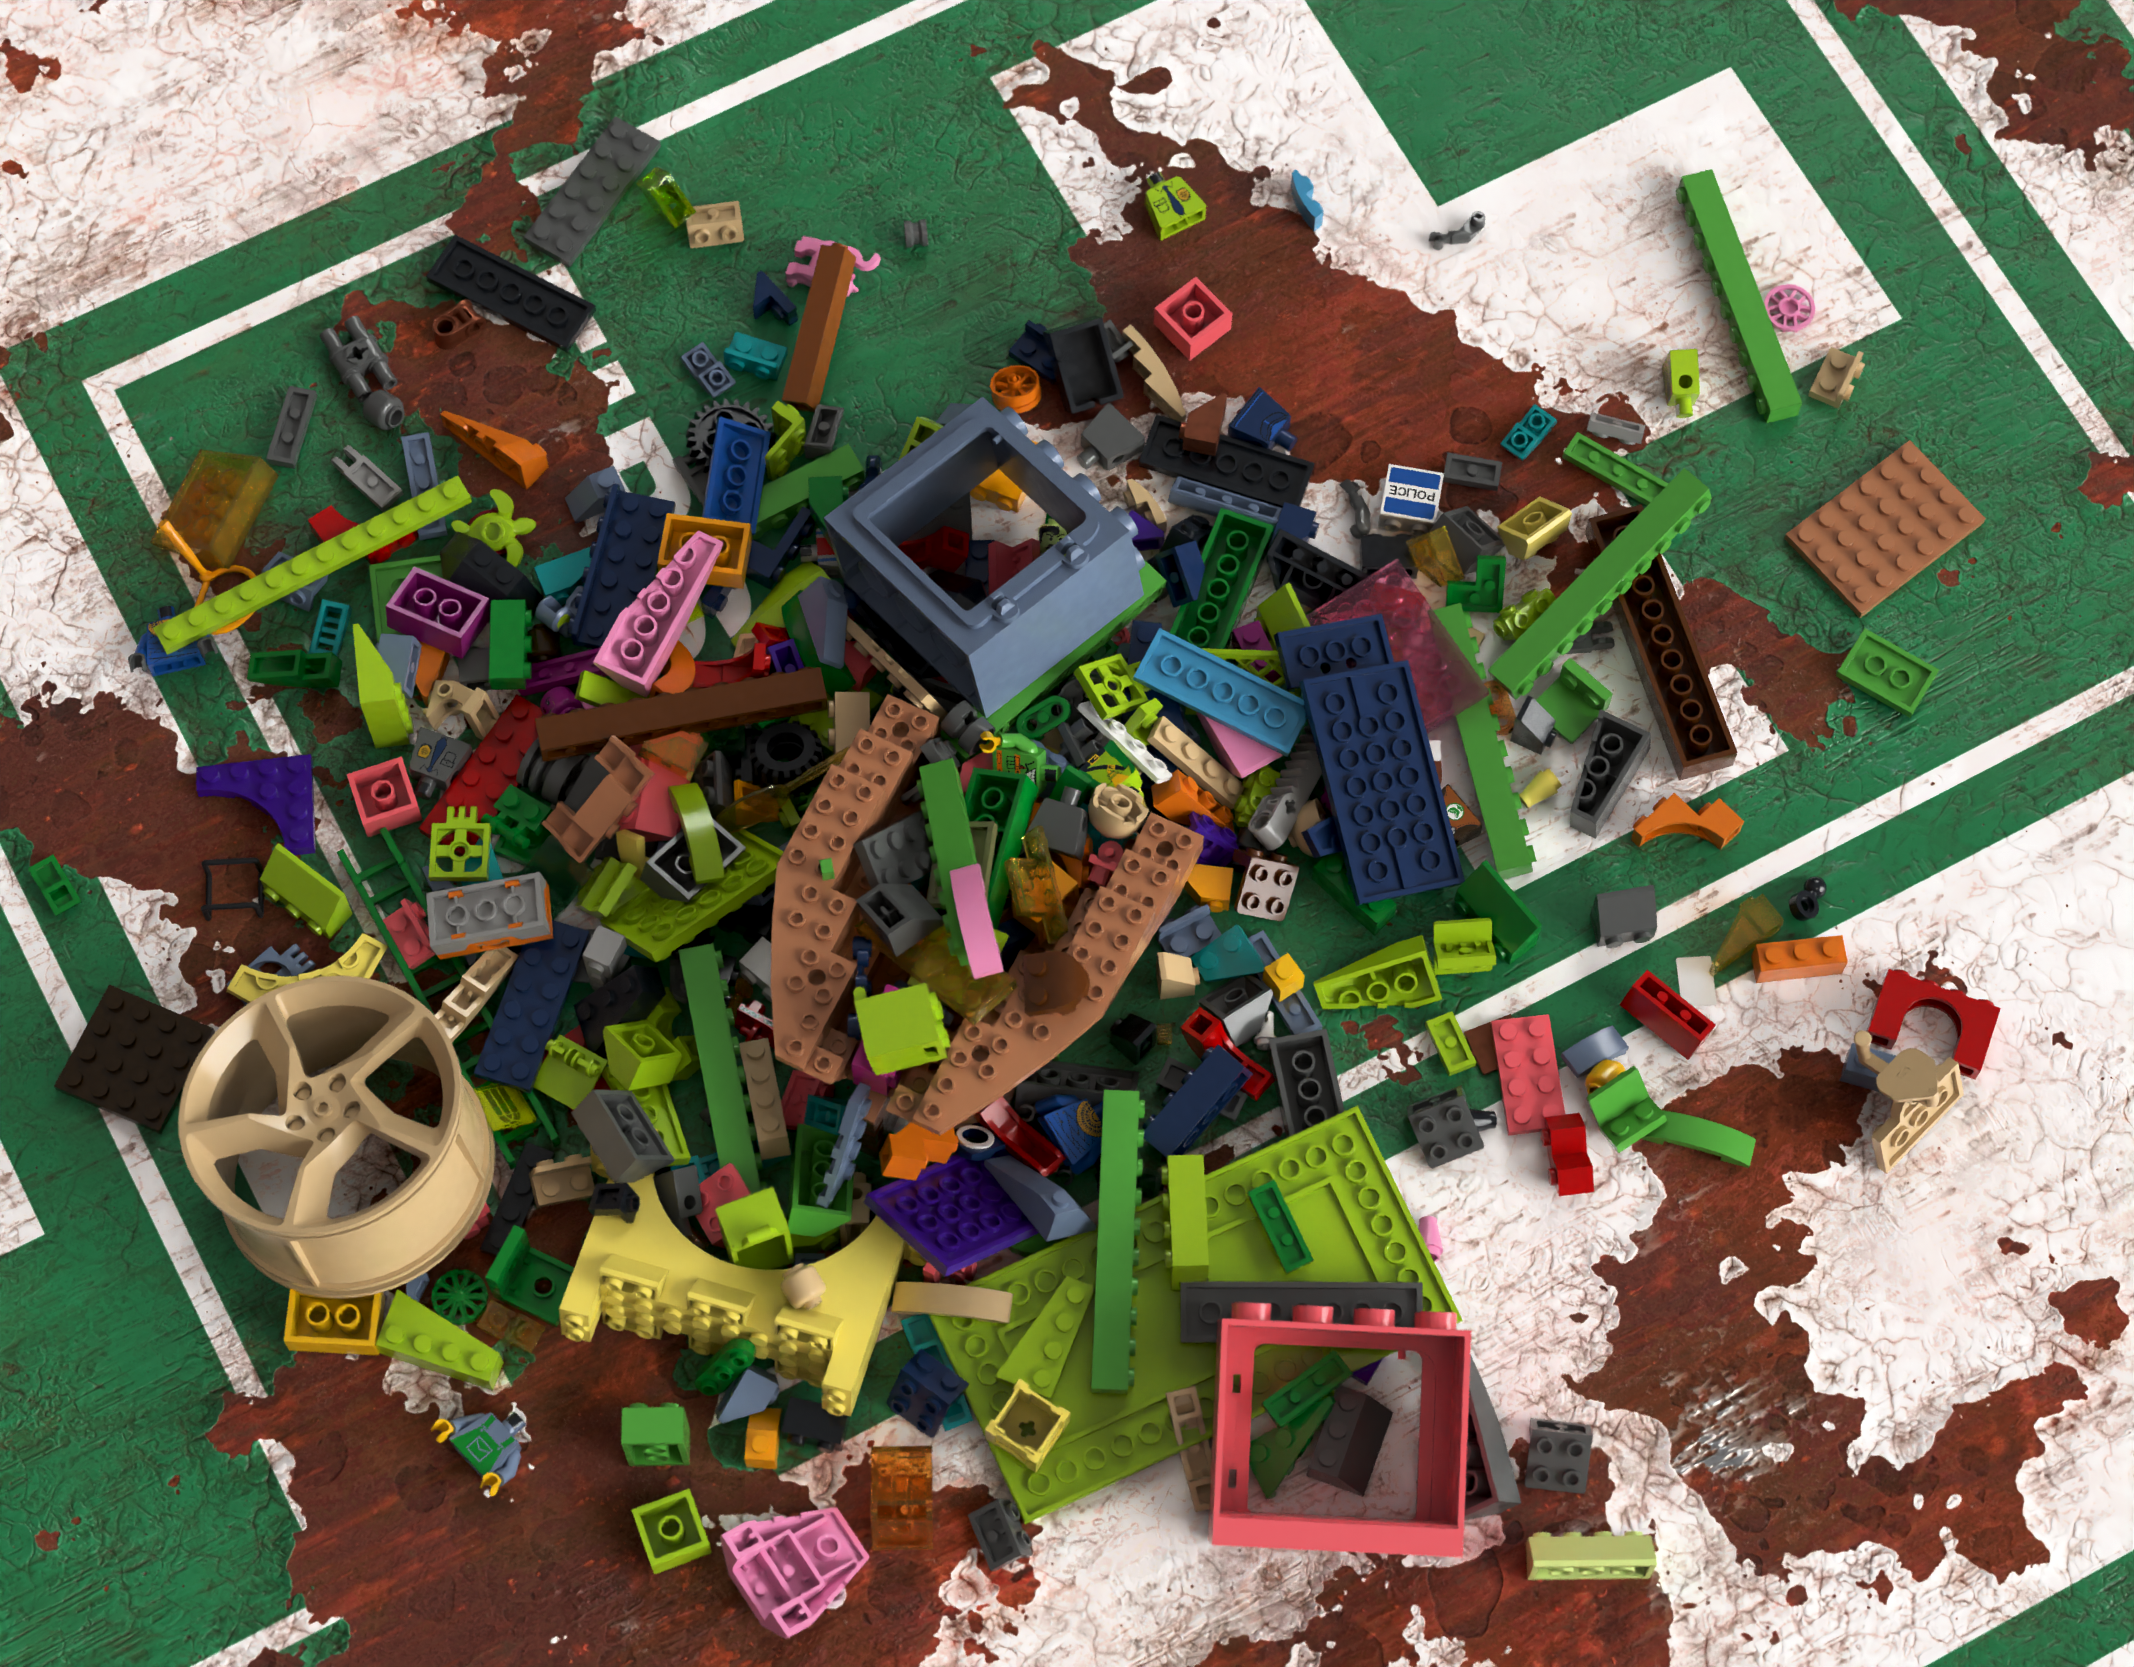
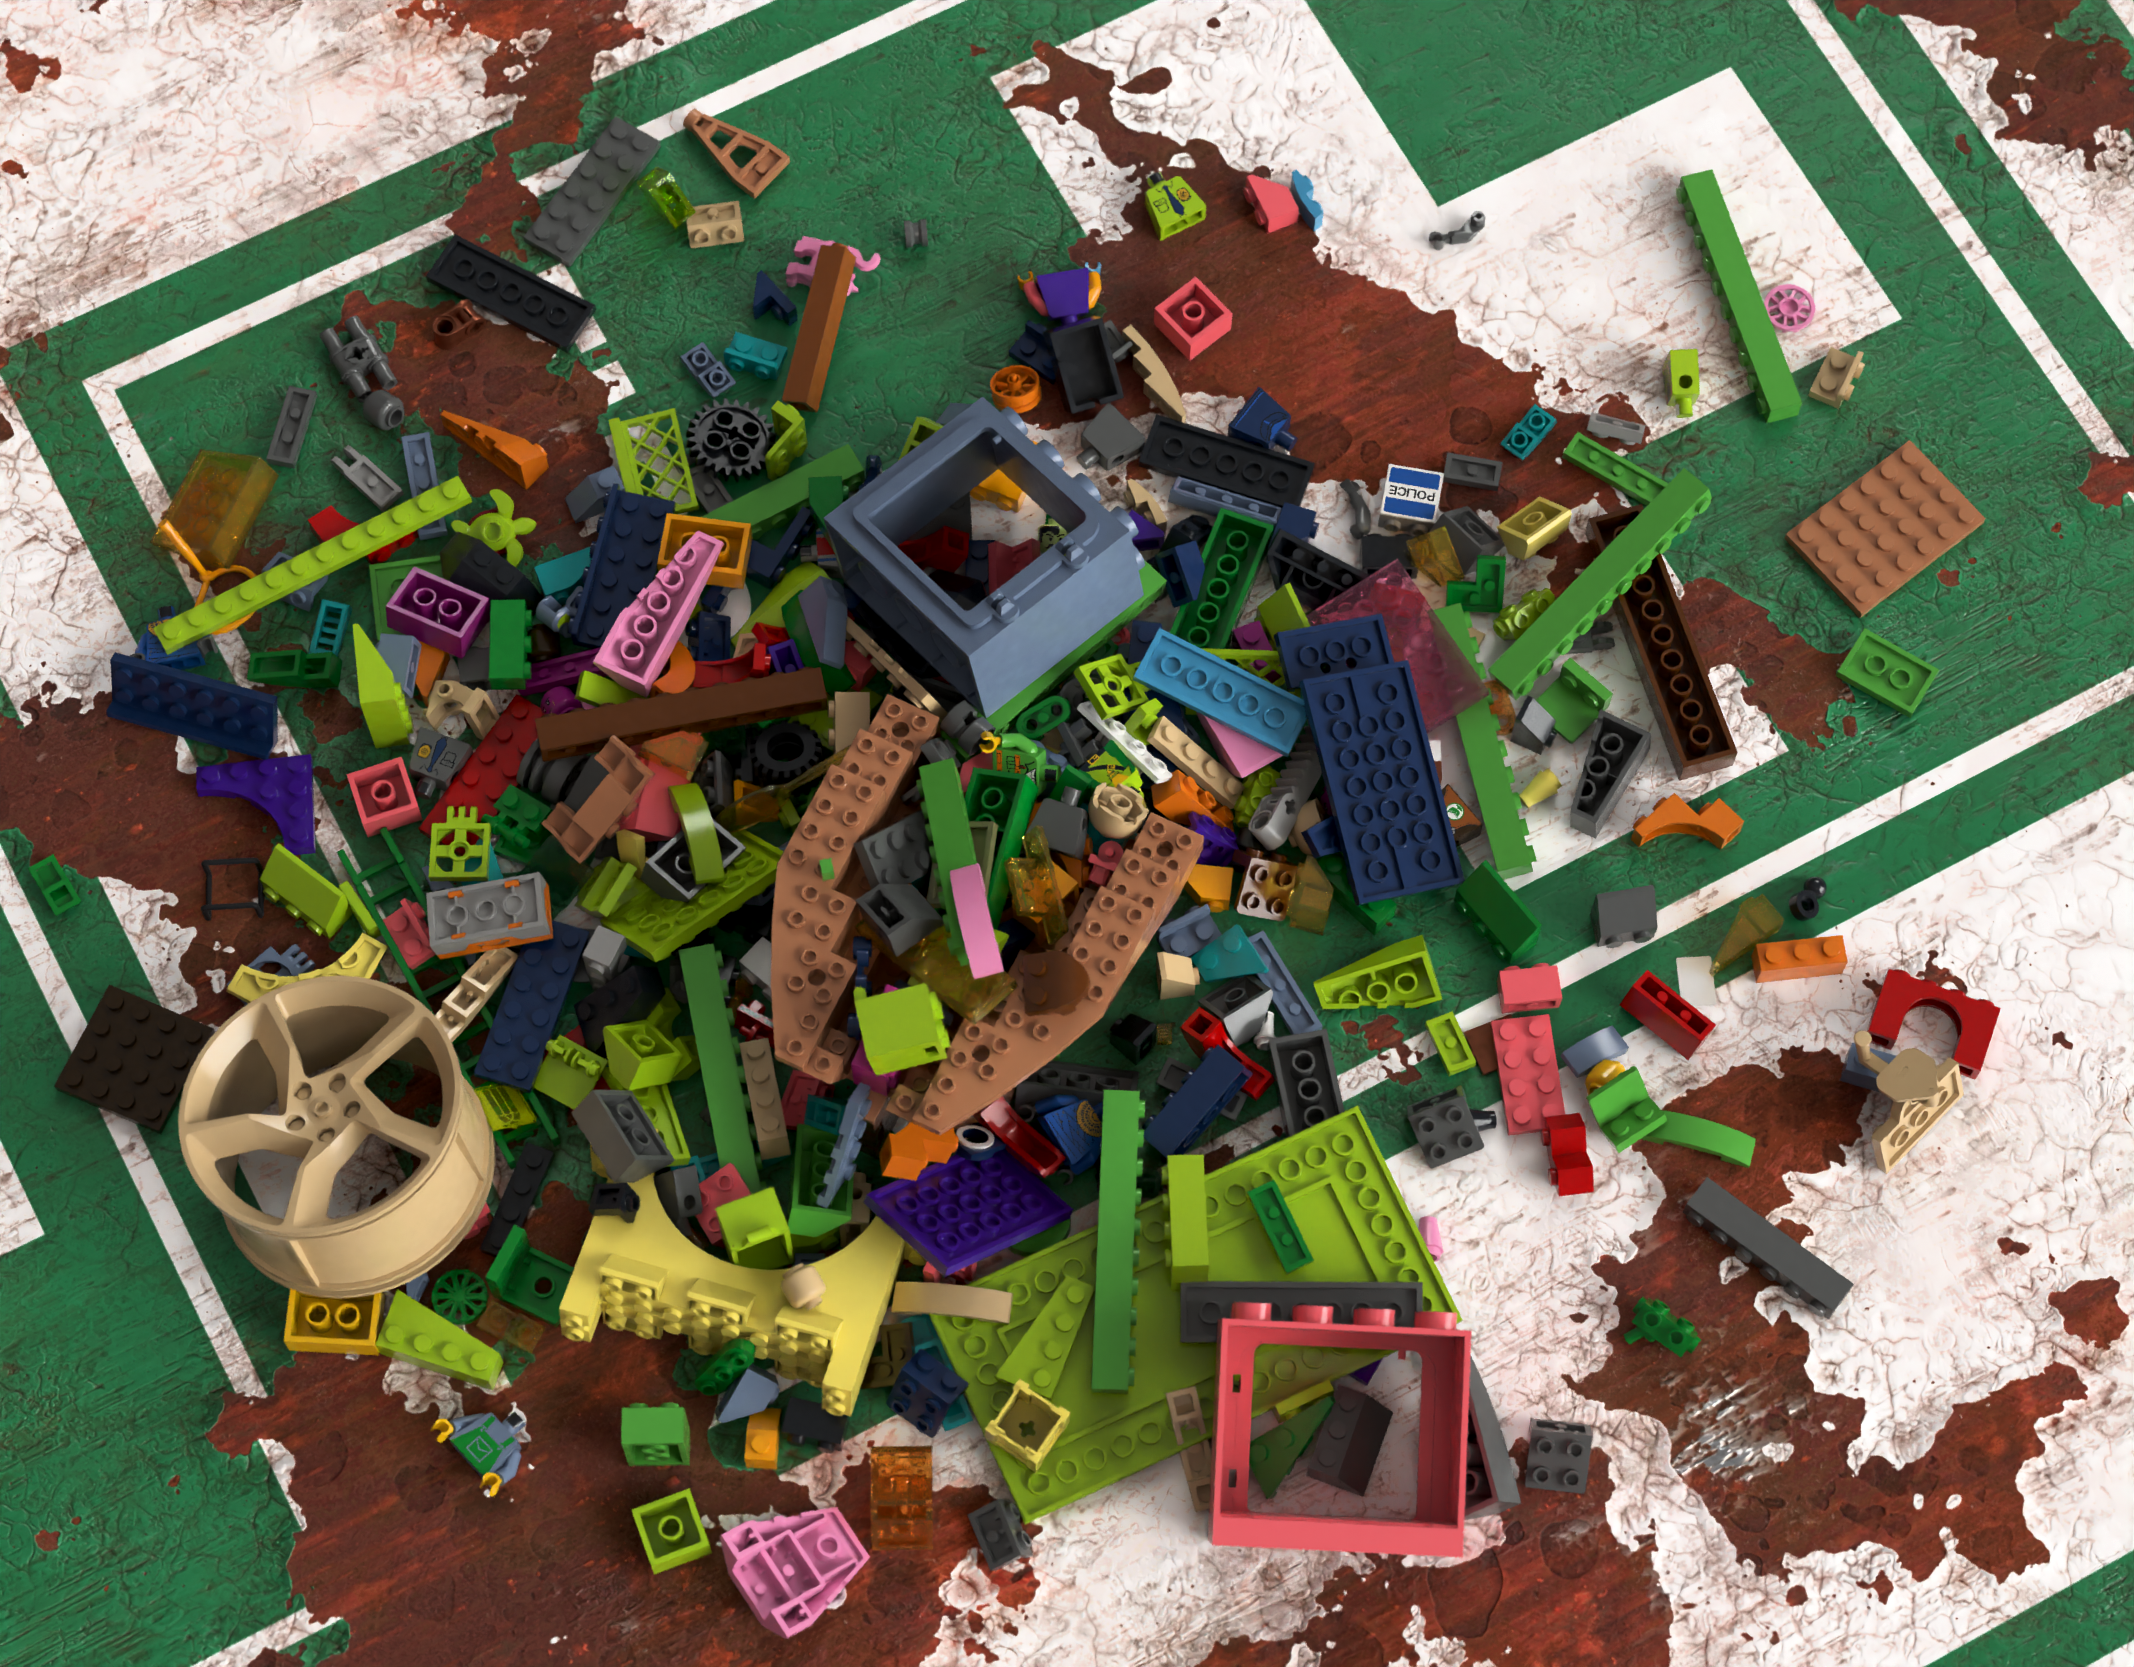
tan bracket [529,1154,595,1208] -> none
blue slope [702,416,771,536] -> none
dark grey slope [804,404,844,459] -> none
sand blue wedge [984,1155,1097,1242] -> none
copper slope [1179,394,1227,456] -> none
green plate [1261,1350,1353,1429] -> none
yellow brick [1262,953,1305,1002] -> none
lime bracket [1433,918,1496,975] -> none
yellowish green slope [1525,1531,1657,1580] -> none
none -> dark blue bracket [106,652,278,760]
none -> lime tile [339,880,381,939]
none -> lime fence [608,408,699,514]
none -> nougat plate [683,109,790,199]
none -> dark blue bracket [685,611,731,661]
none -> dark brown plate [860,1322,915,1390]
none -> dark purple torso [1017,262,1101,325]
none -> coral slope [1243,174,1299,233]
none -> clear yellow slope [1286,854,1334,936]
none -> coral brick [1497,963,1562,1014]
none -> green brick [1623,1297,1702,1358]
none -> dark grey brick [1683,1177,1854,1319]

